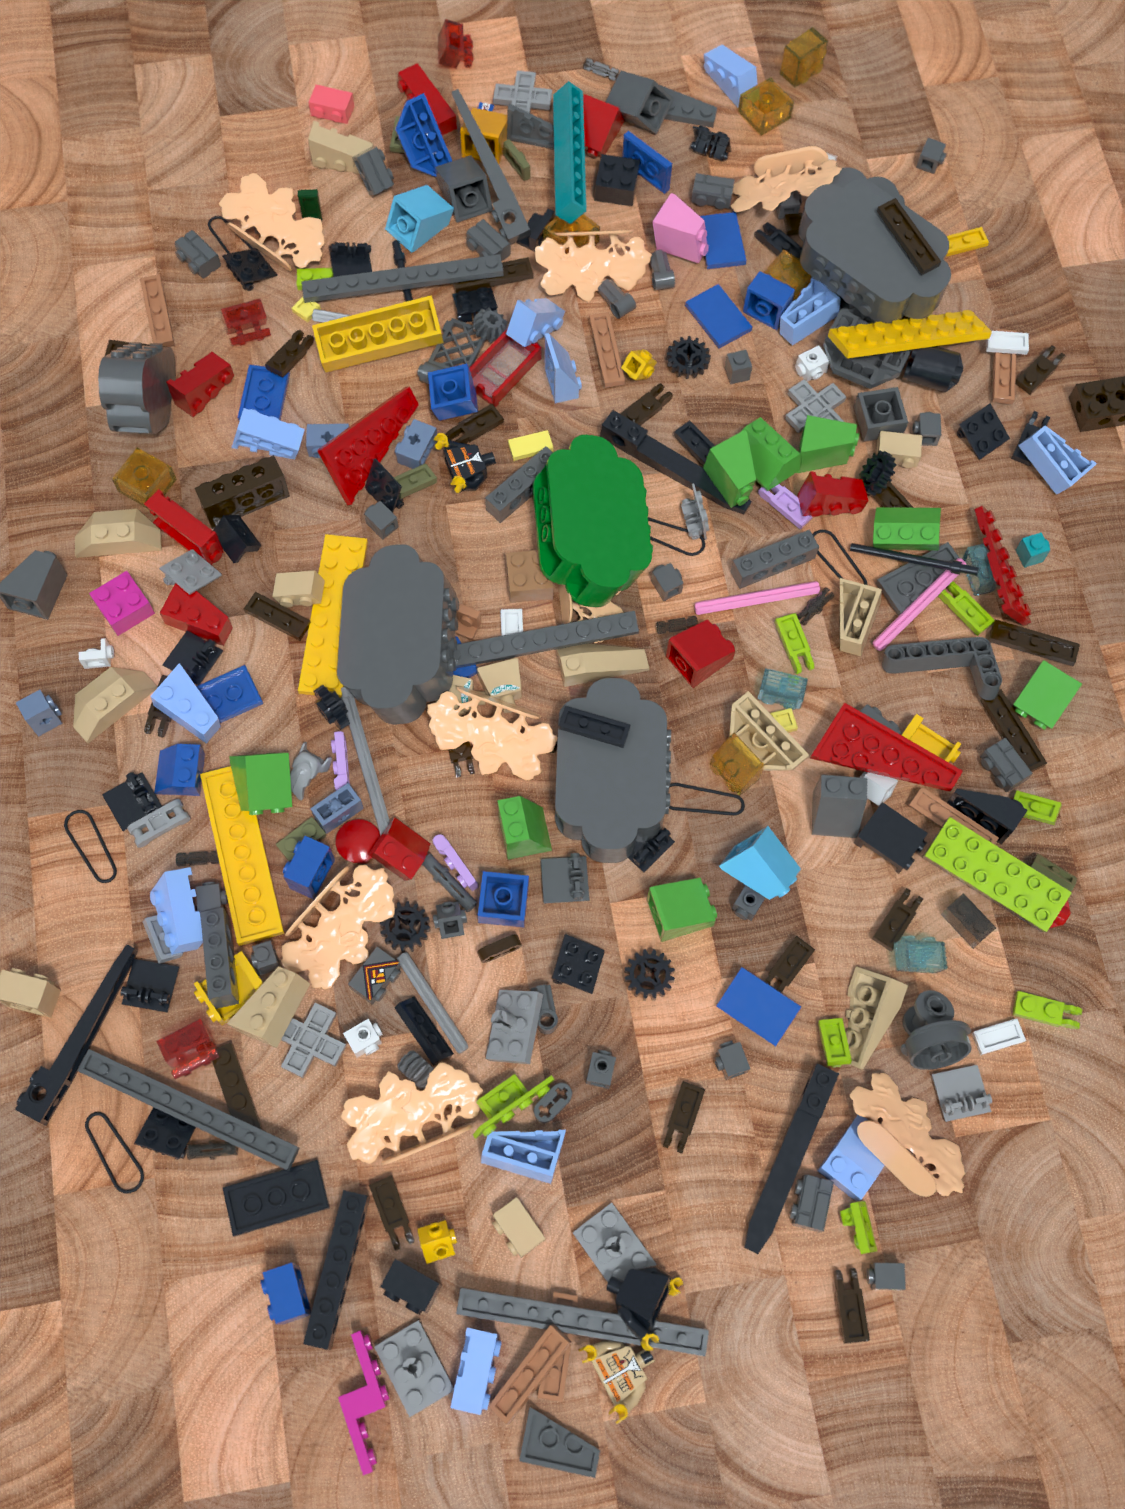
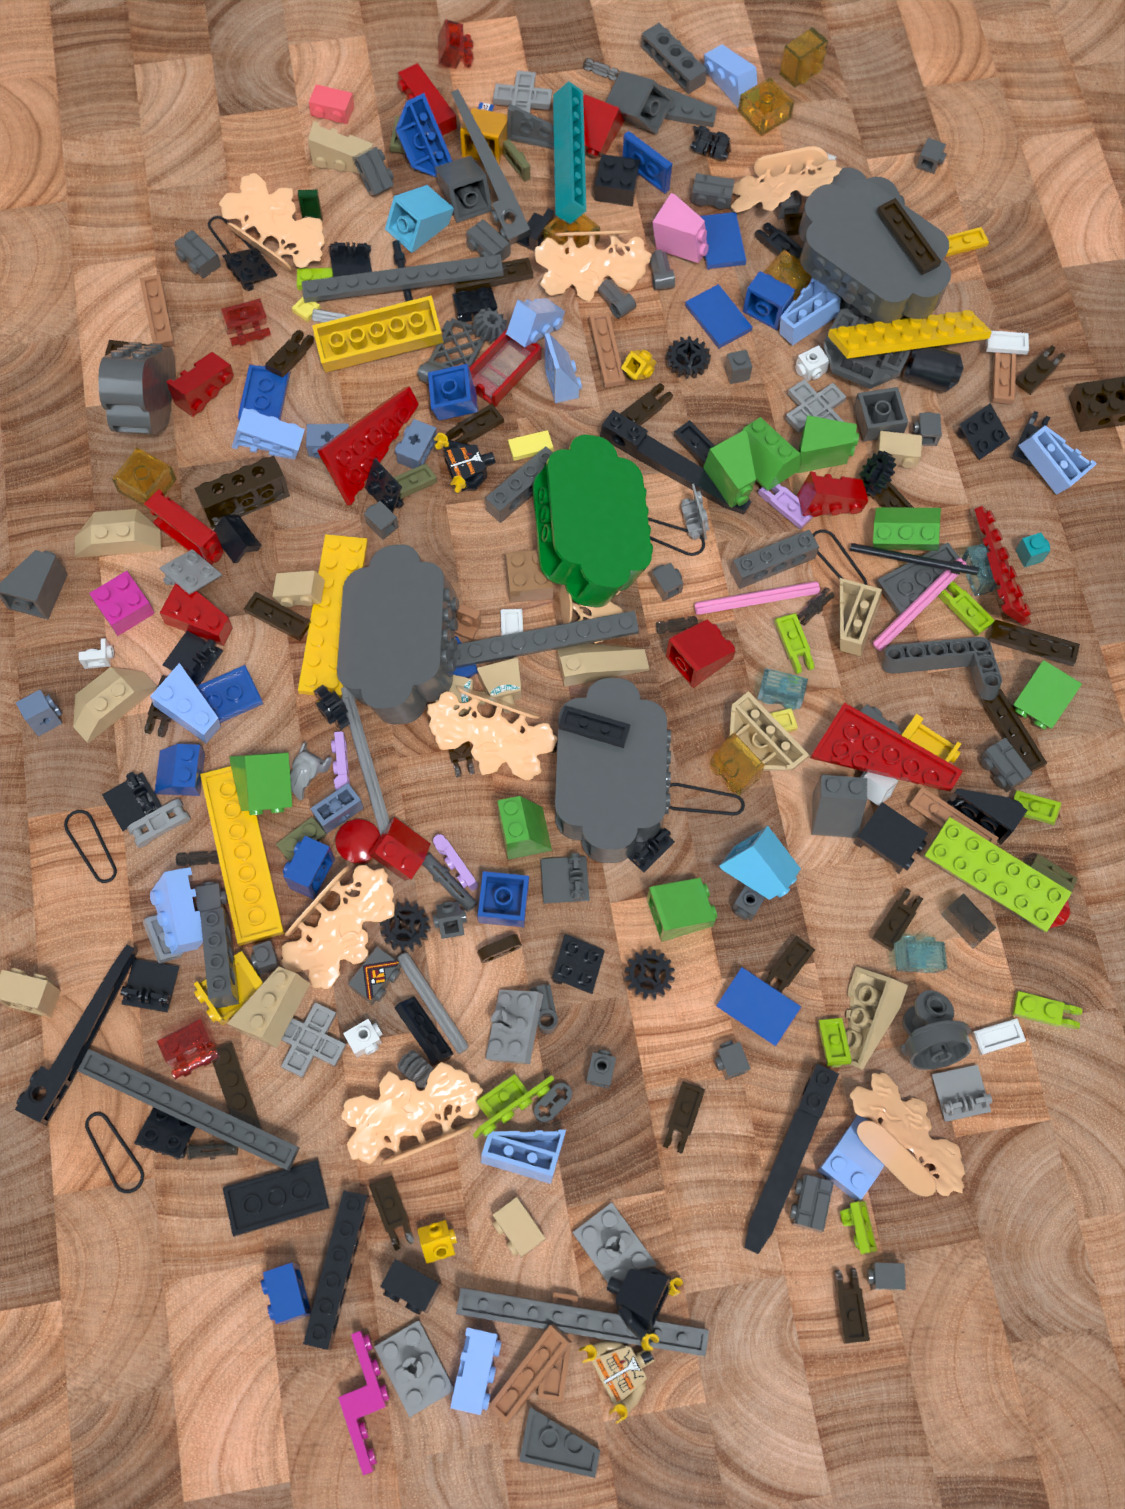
none -> dark grey brick [641,23,707,94]

